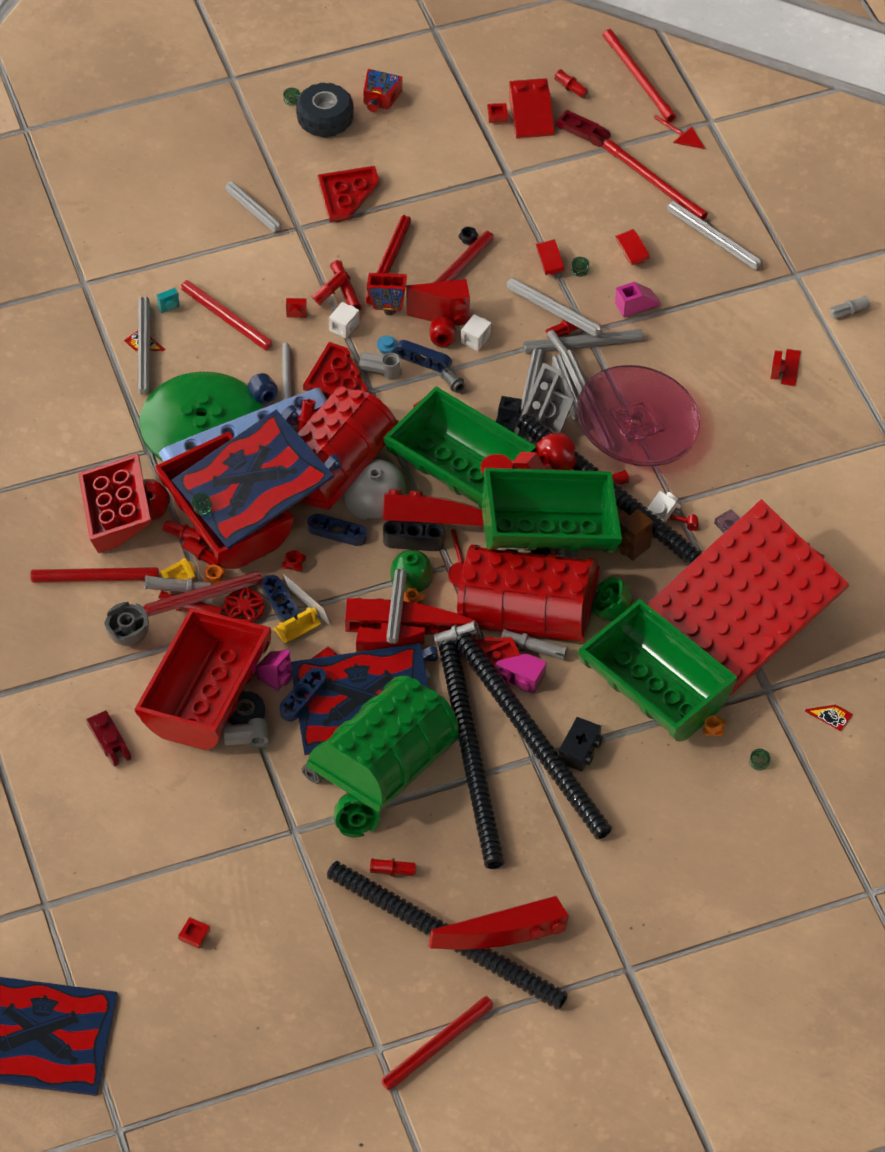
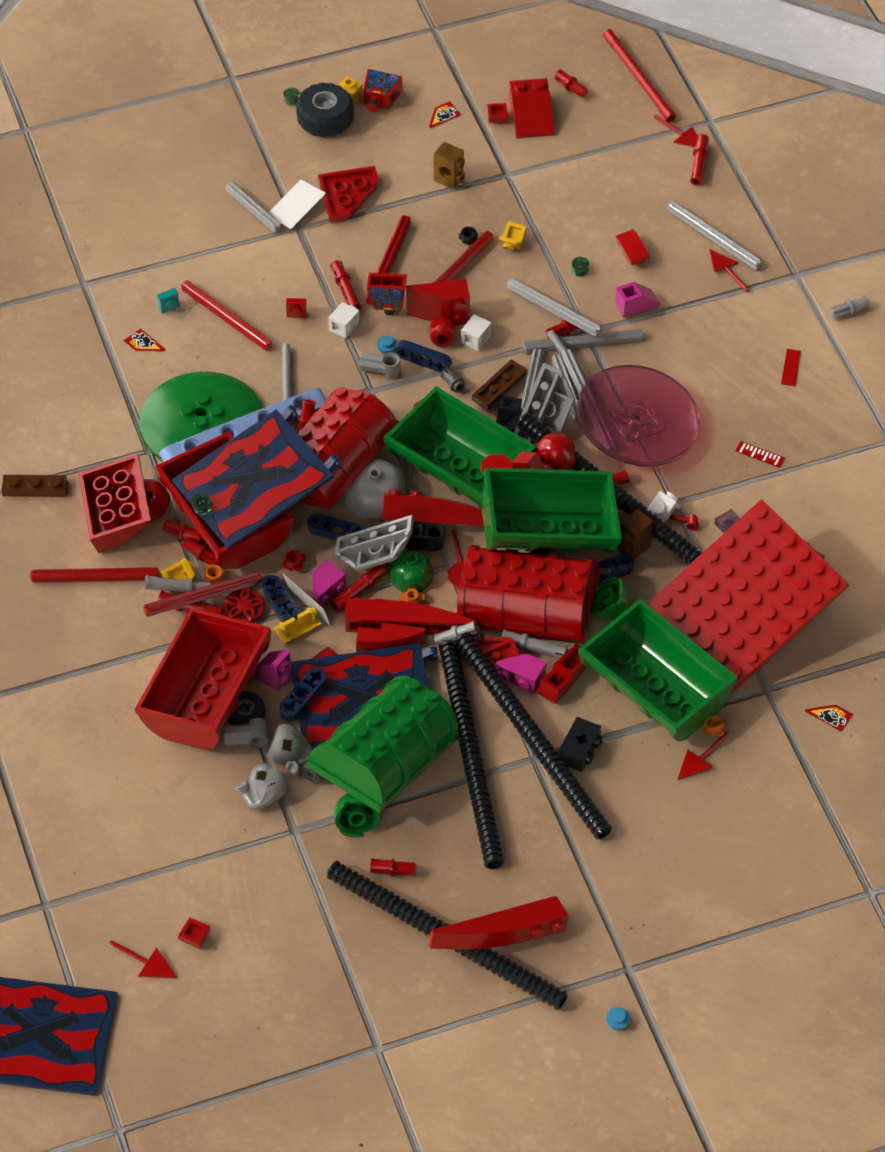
dark red hinge [86,710,131,767] -> none
dark grey cylinder [104,602,149,646] -> none
light grey axle [138,297,150,395] -> none
dark blue head [247,373,278,404] -> none
red plate [303,342,368,398] -> none
red axle [311,271,348,306] -> none
red axle [381,996,493,1090] -> none
light grey axle [387,569,406,644] -> none
red slope [536,239,565,275] -> none
dark red hinge [556,110,611,147] -> none
red piece [602,139,708,221] -> none
clear green bush [749,749,770,771] -> none
red plate [770,350,786,380] -> none
none -> reddish brown plate [1,475,67,497]
none -> red piece [109,940,177,978]
none -> light grey piece [234,763,288,810]
none -> light grey piece [267,724,313,776]
none -> white sticker [269,180,326,229]
none -> dark pink slope [312,560,346,607]
none -> red pin [331,565,387,612]
none -> light grey wedge [335,515,414,572]
none -> yellow bracket [337,76,363,104]
none -> sticker [429,101,461,128]
none -> pearl gold brick [434,142,465,190]
none -> reddish brown plate [472,359,527,411]
none -> yellow bracket [499,221,527,251]
none -> red slope [537,643,587,704]
none -> dark blue beam [597,554,634,586]
none -> dark azure plate [606,1007,630,1031]
none -> red piece [677,732,729,780]
none -> red pin [690,134,709,186]
none -> red piece [709,249,749,291]
none -> red sticker [735,441,785,468]

